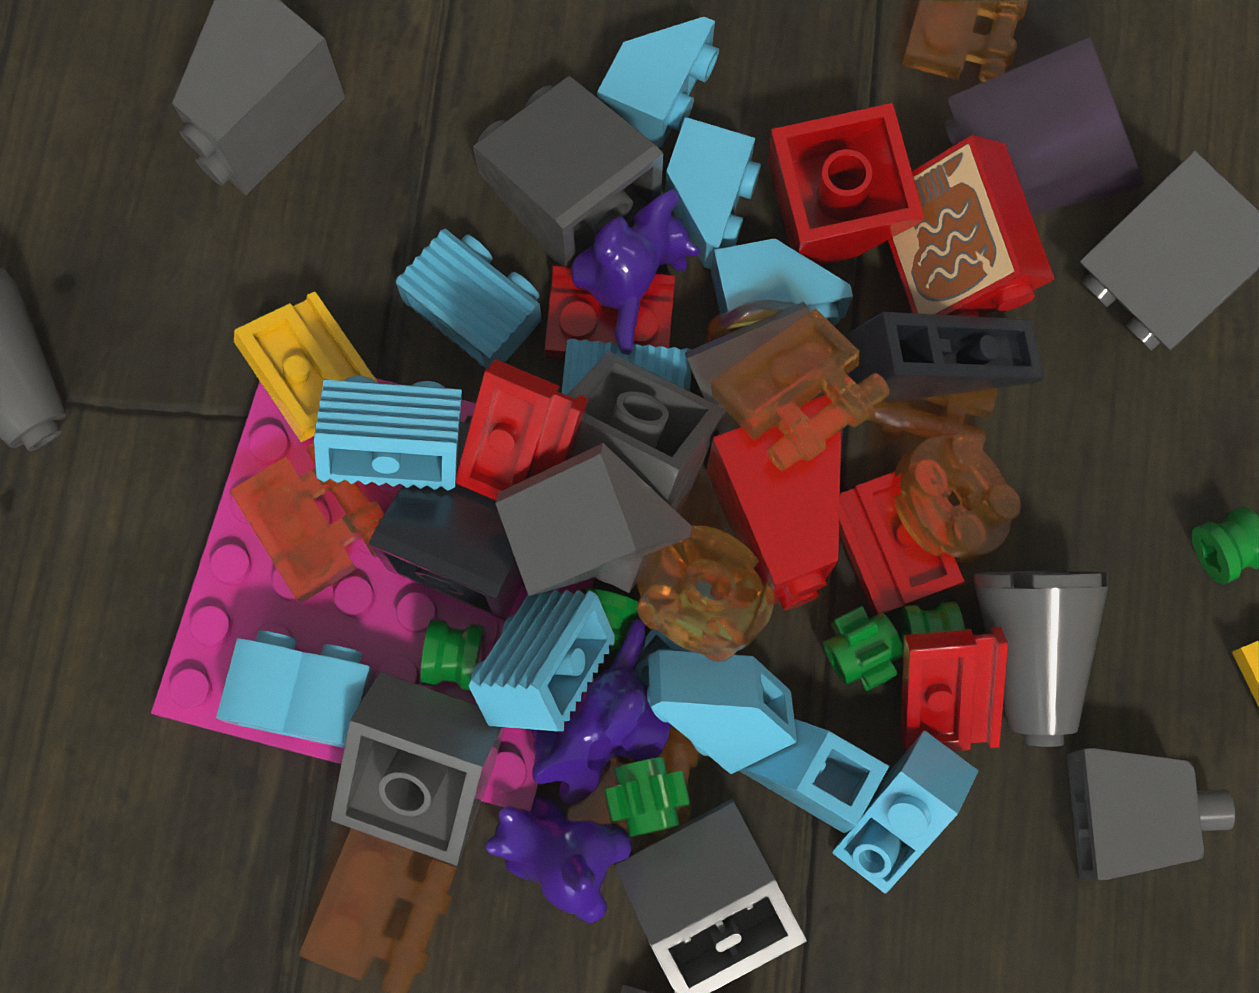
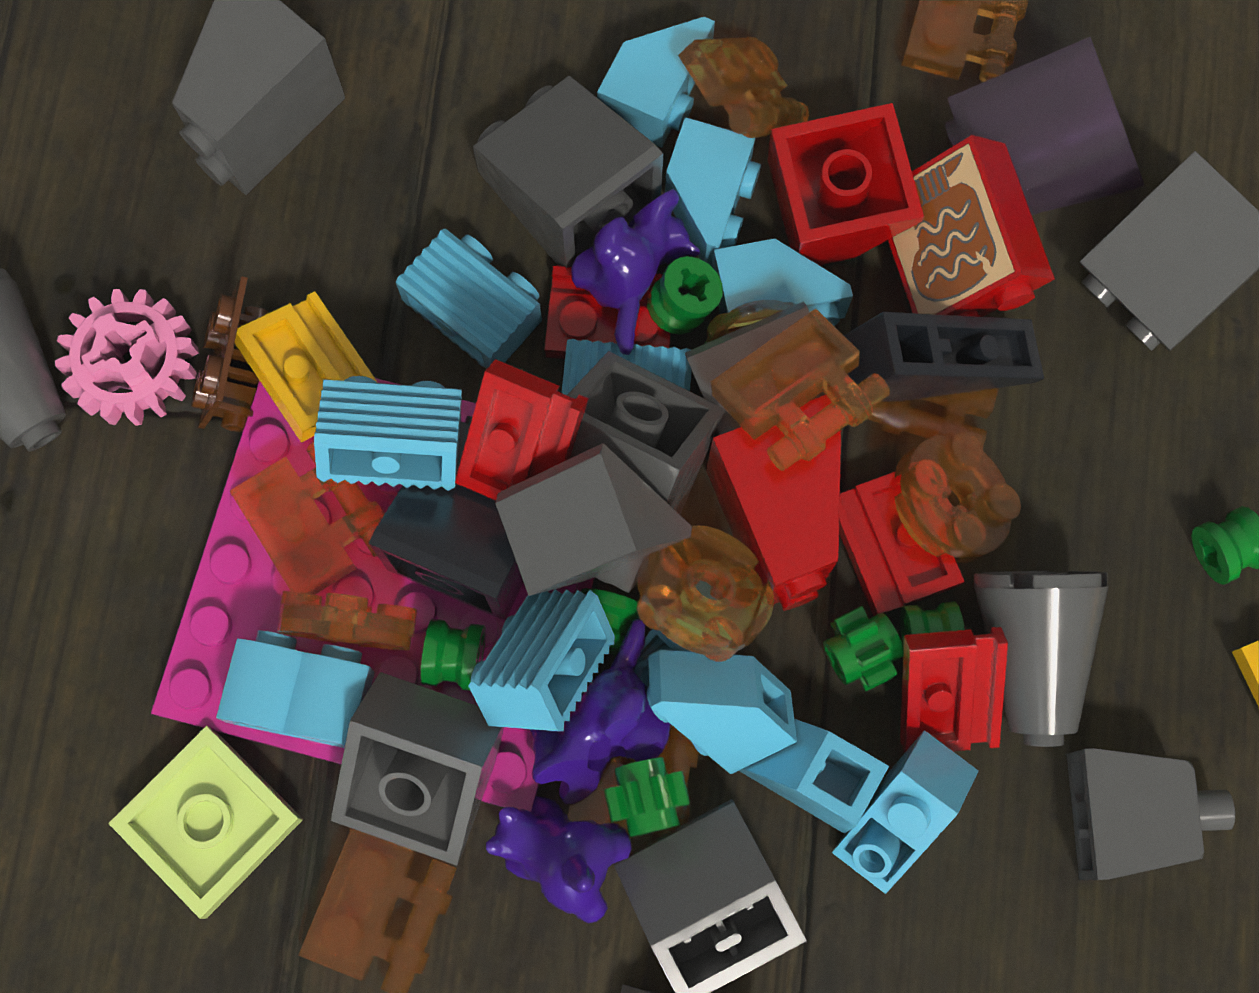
none -> bright pink gear [55,289,199,426]
none -> yellowish green plate [108,726,303,919]
none -> reddish brown hinge [191,276,269,432]
none -> clear orange plate [277,591,418,651]
none -> green wheel [647,256,723,335]
none -> clear orange plate [678,37,809,138]

